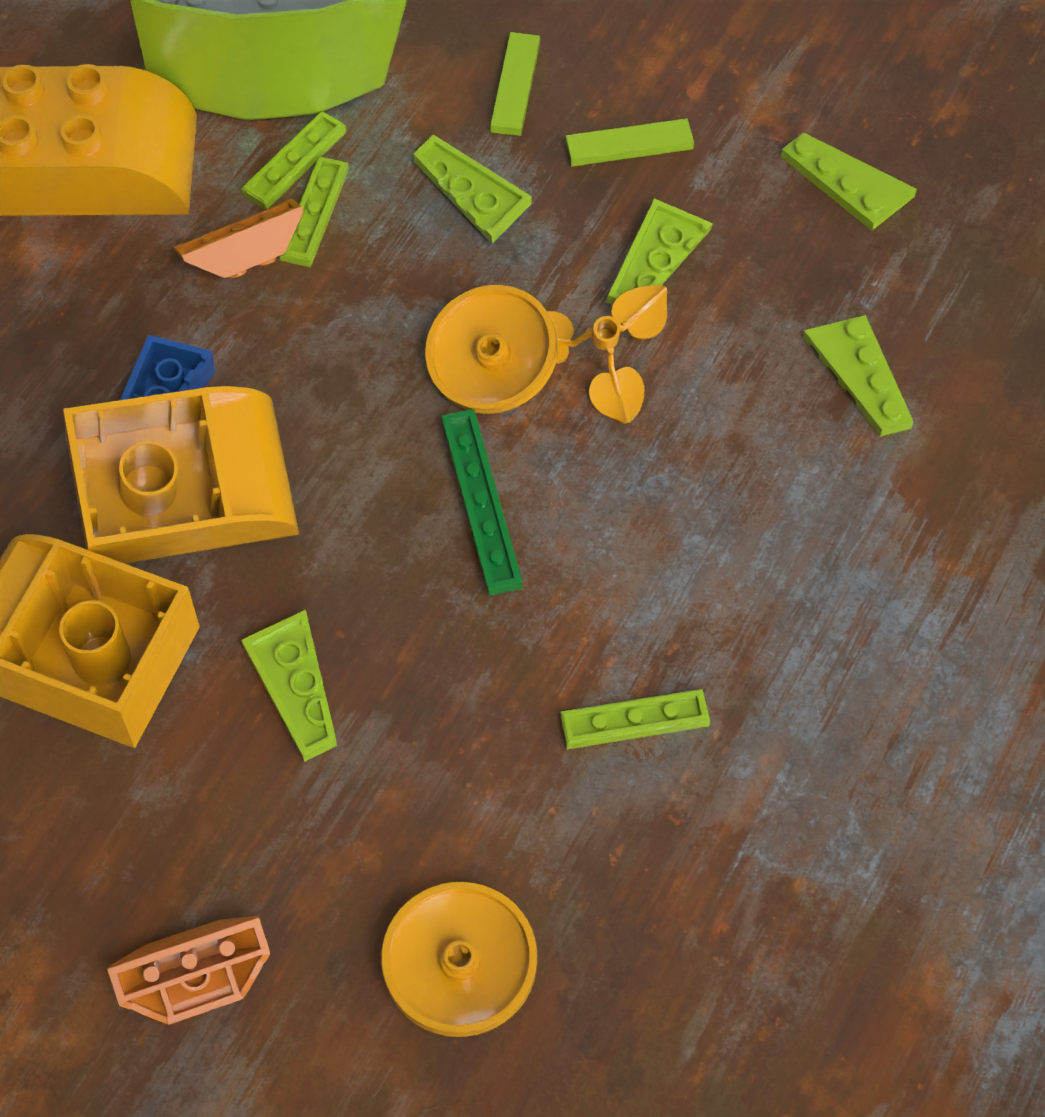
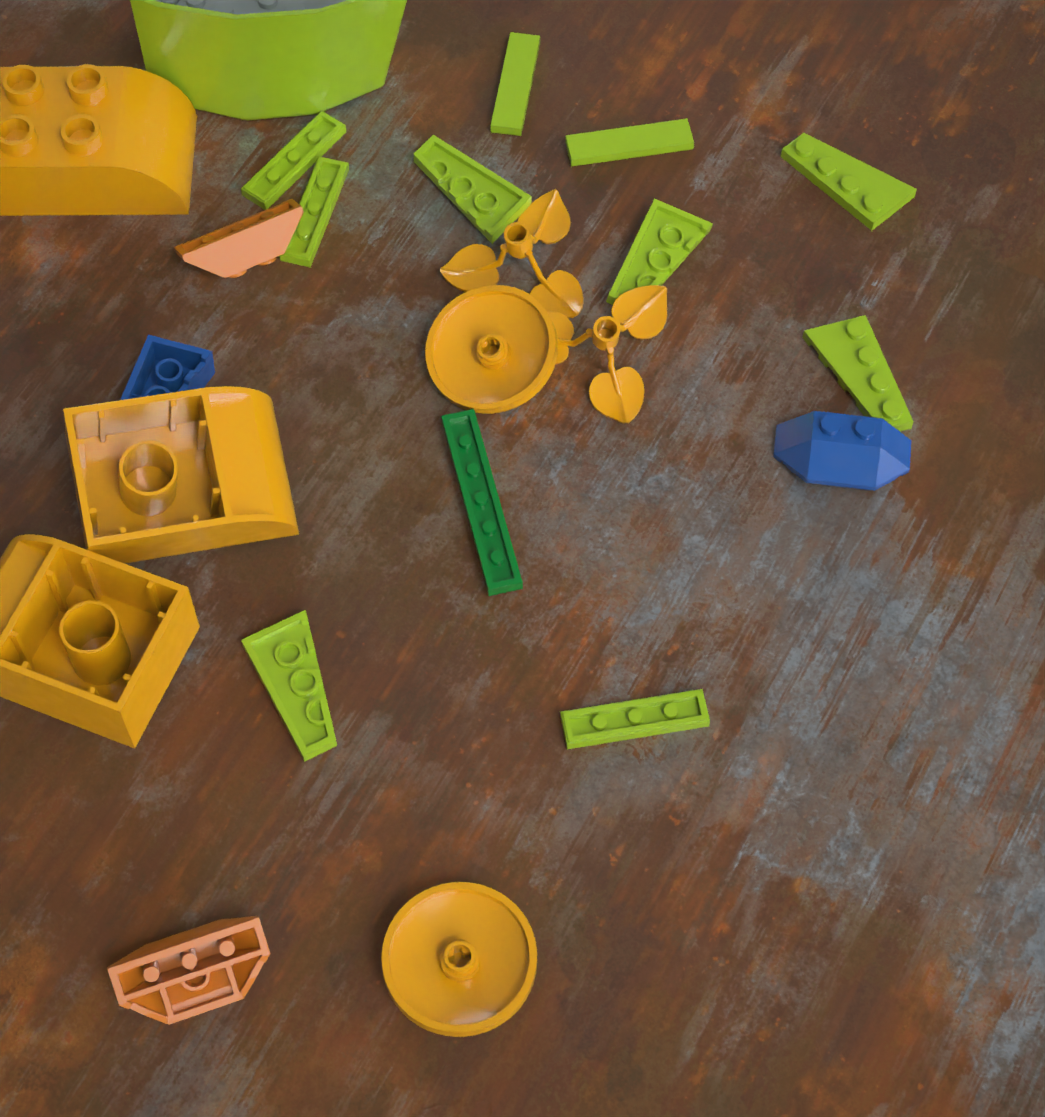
none -> light orange plant [440,189,584,319]
none -> blue wedge [773,411,911,491]

